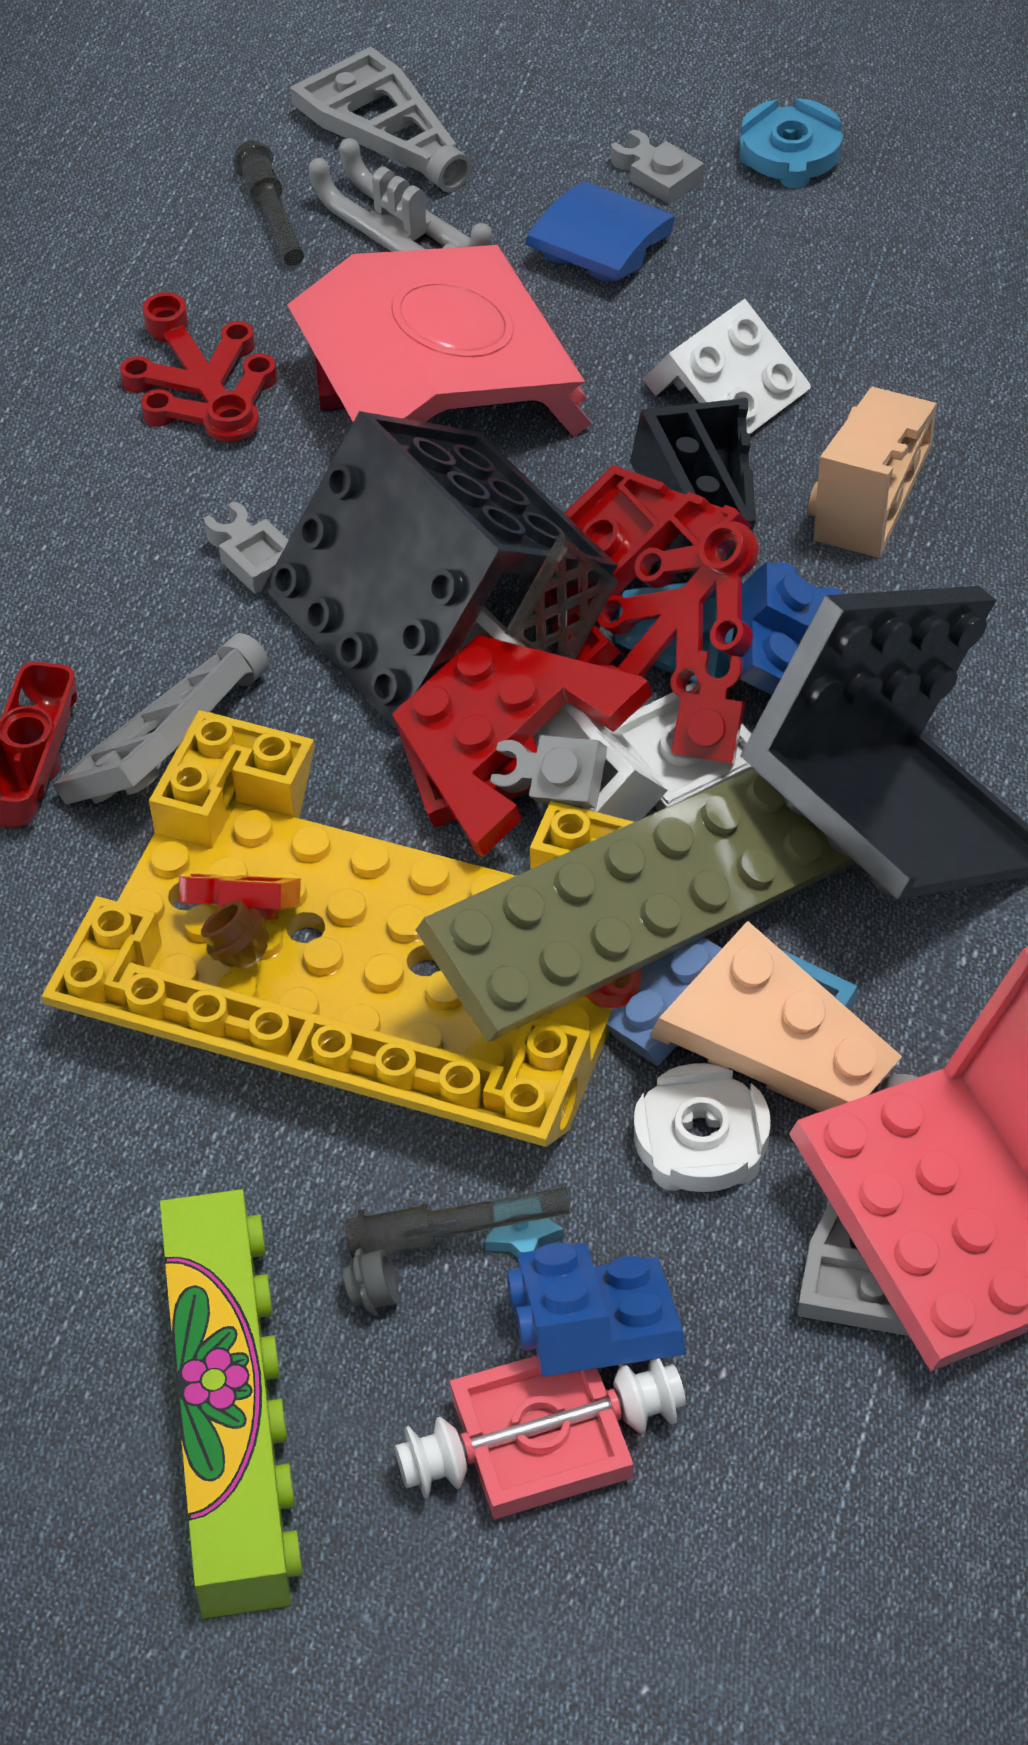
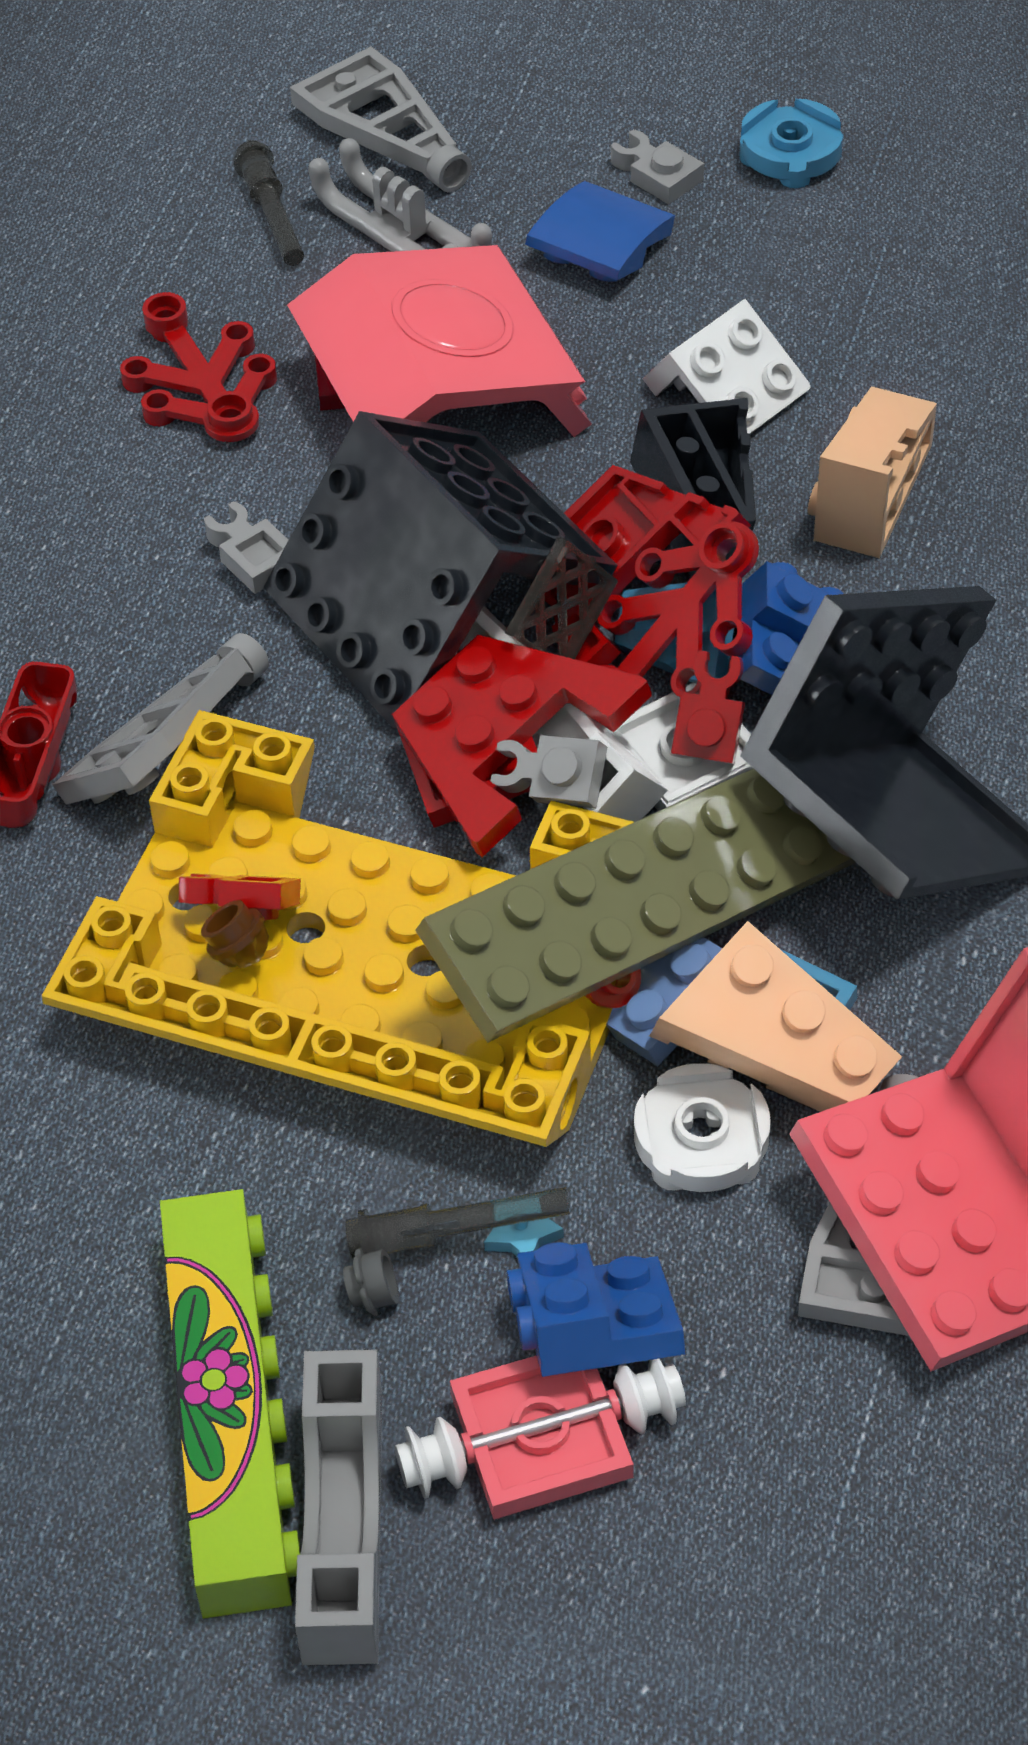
none -> light grey arch [295,1350,382,1665]

